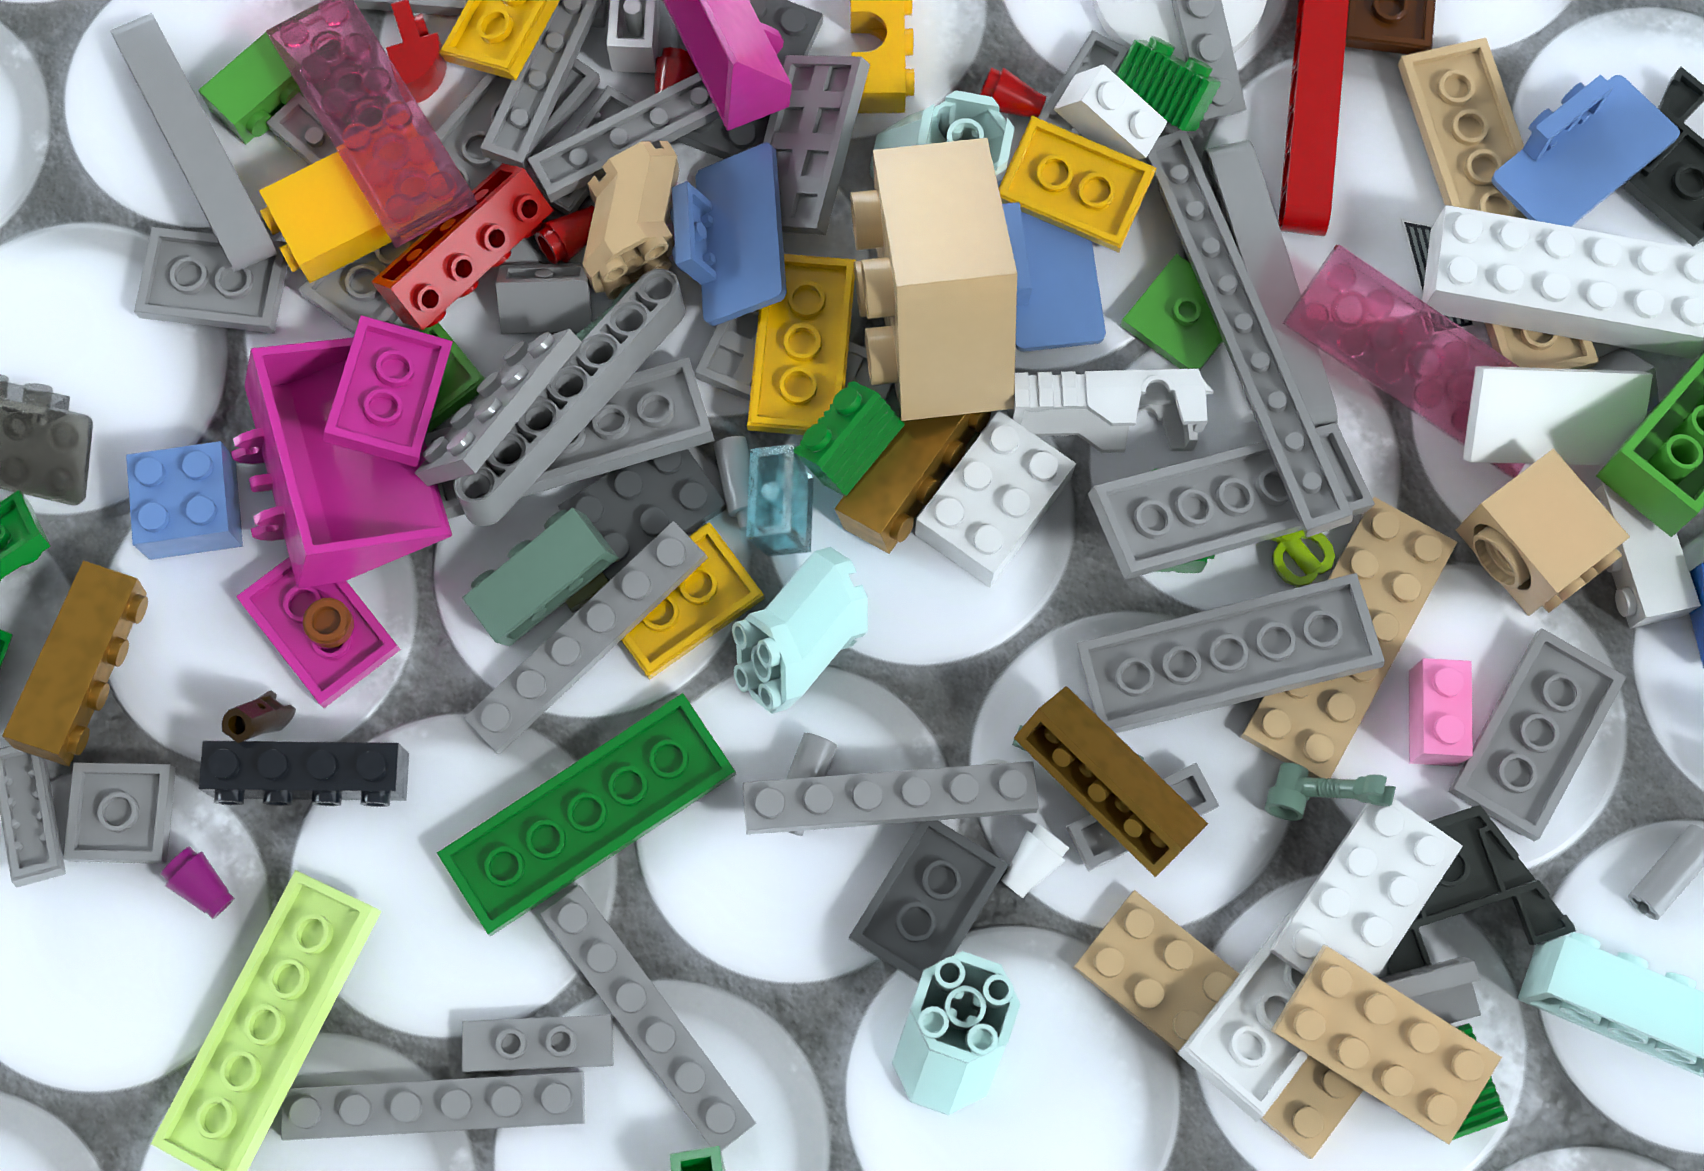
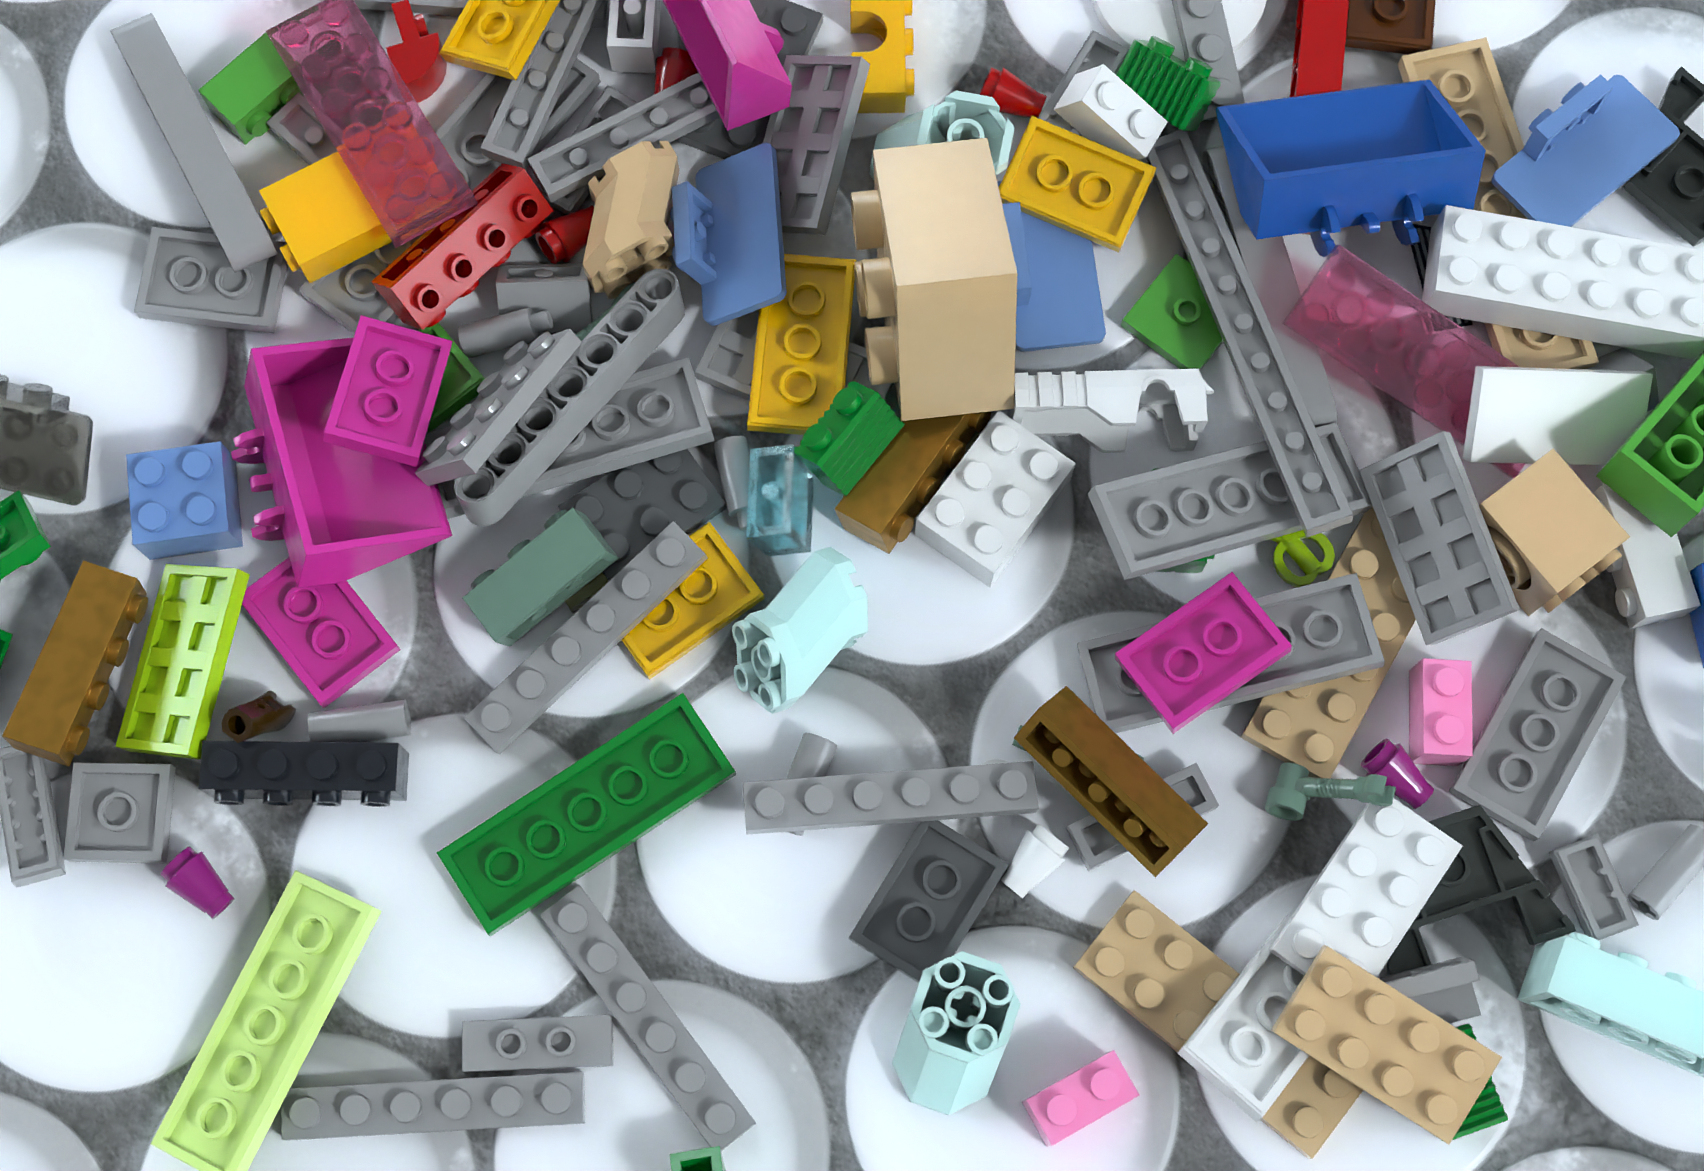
dark orange tile [303,598,354,648] -> none
none -> lime plate [115,564,250,760]
none -> light grey piece [307,700,411,742]
none -> light grey cylinder [458,307,553,358]
none -> bright pink brick [1022,1050,1139,1147]
none -> dark pink plate [1115,572,1292,734]
none -> blue piece [1215,79,1486,257]
none -> light grey plate [1359,431,1520,645]
none -> magenta cone [1361,739,1434,809]
none -> light grey plate [1548,834,1639,941]

